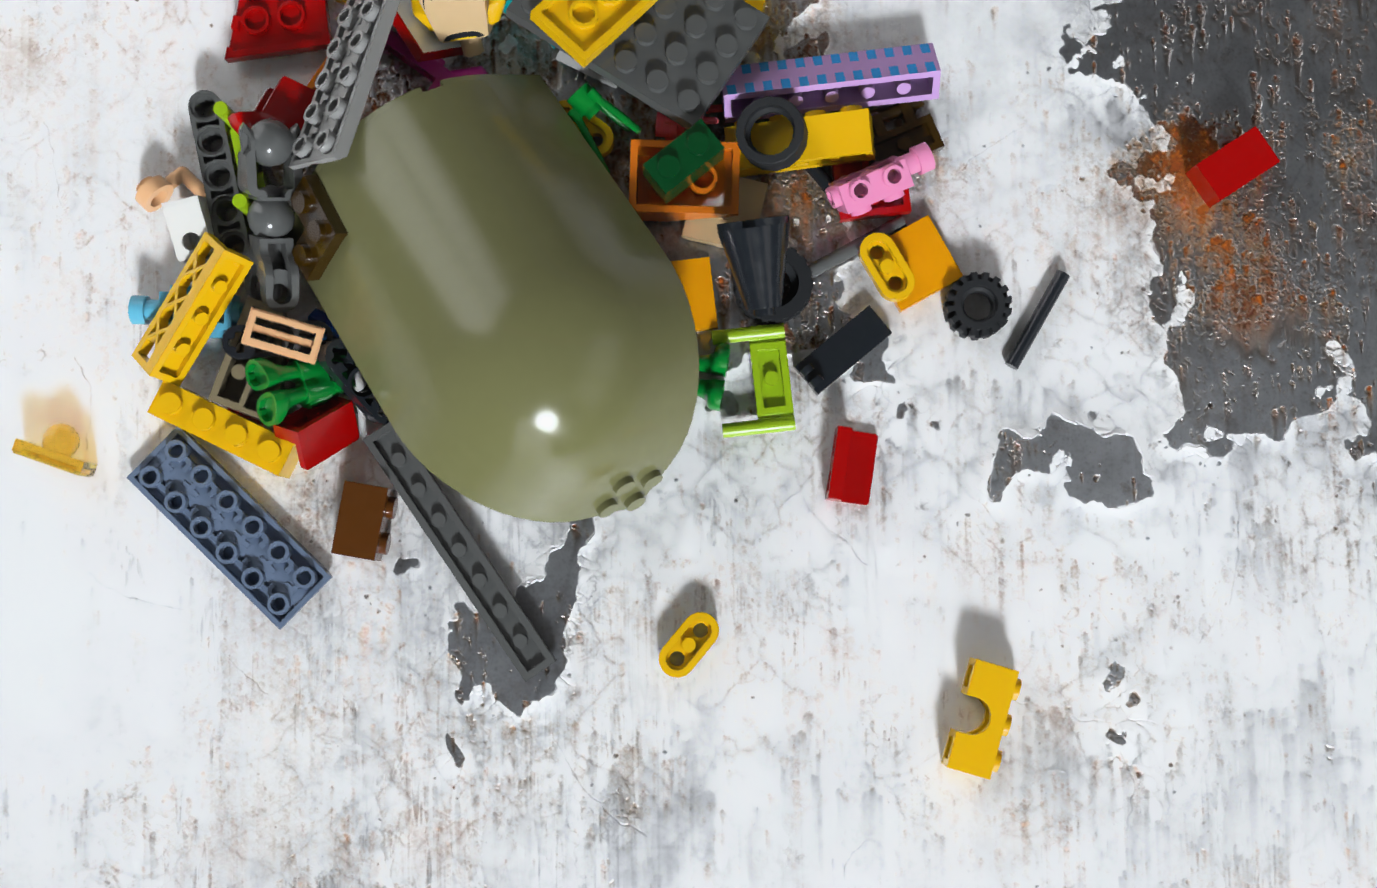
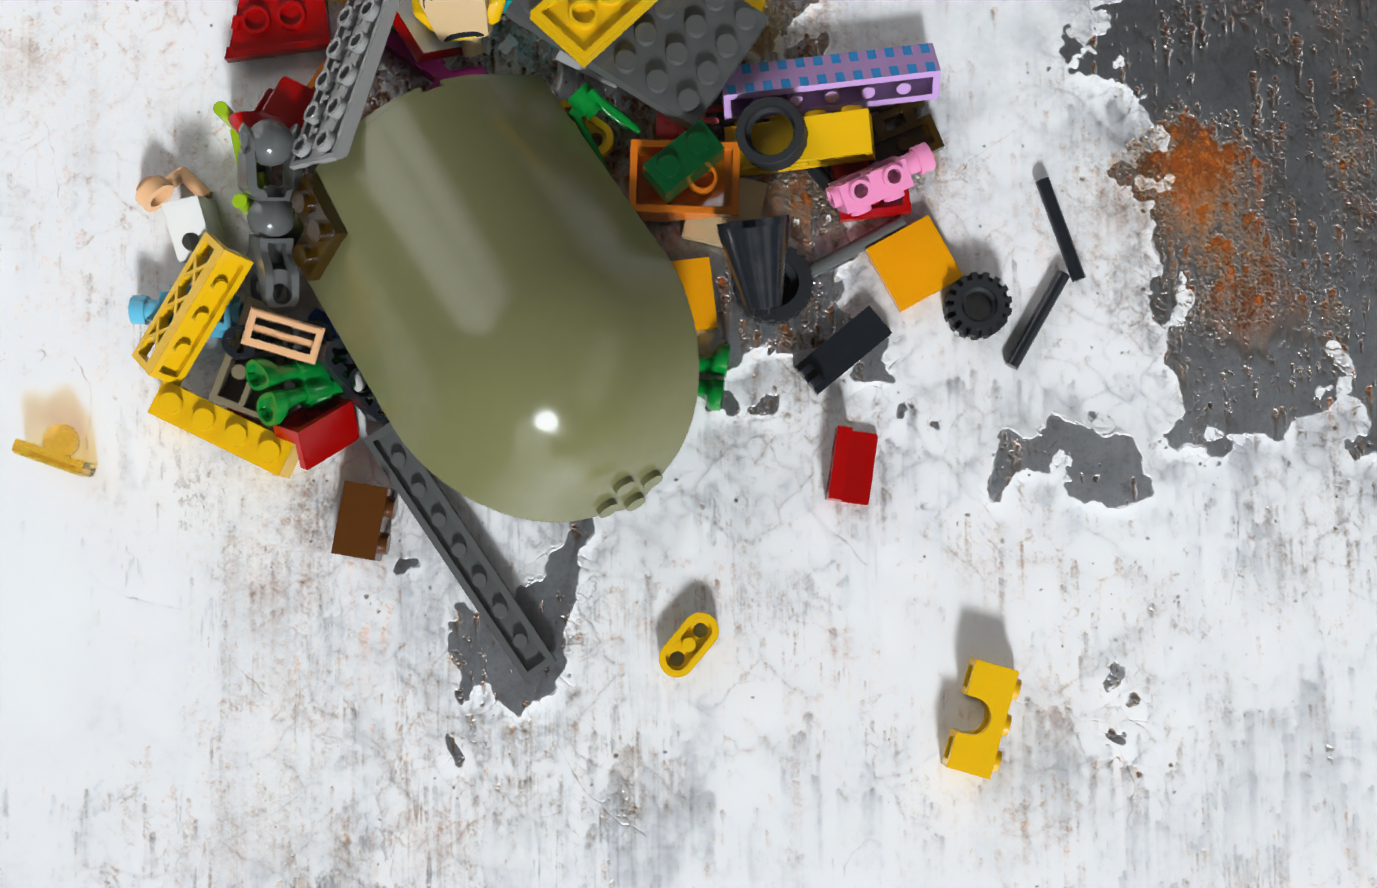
sand blue plate [126,427,332,630] -> none
dark grey beam [188,90,254,256] -> none
lime plate [711,323,796,438] -> none
yellow plate [858,233,915,302] -> none
red panel [1185,126,1280,208] -> none
none -> black bar [1035,177,1086,283]

